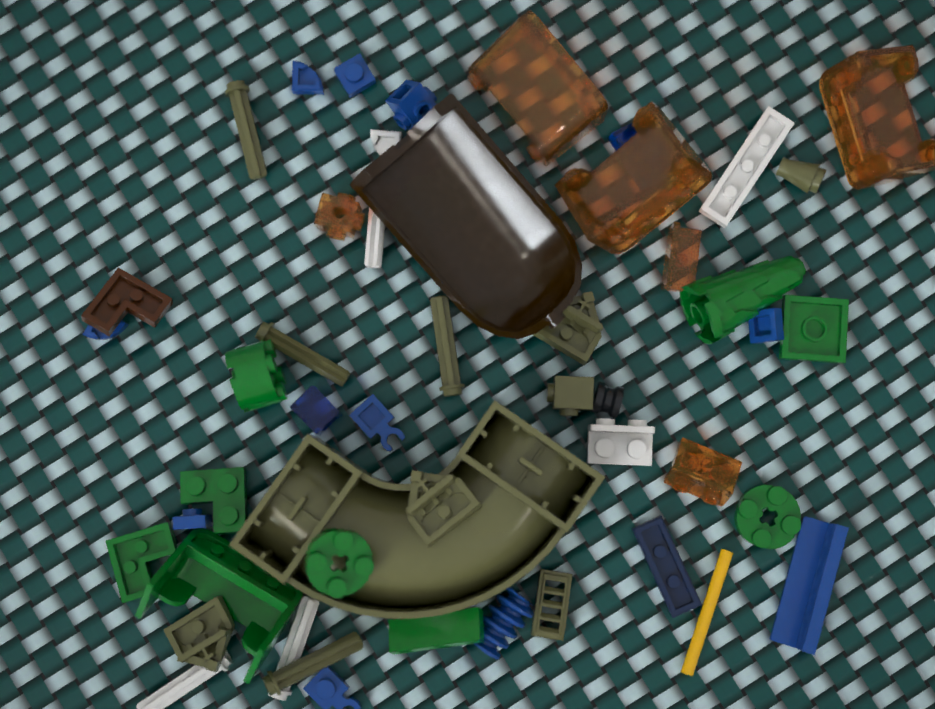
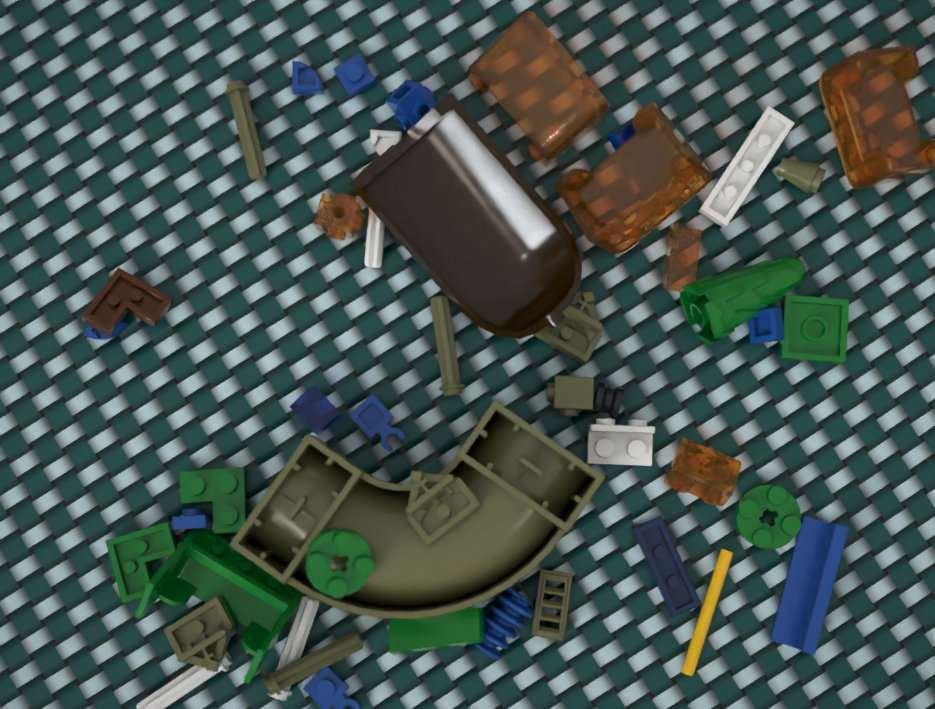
green brick [225,339,288,413] -> none
olive axle [255,321,350,386] -> none

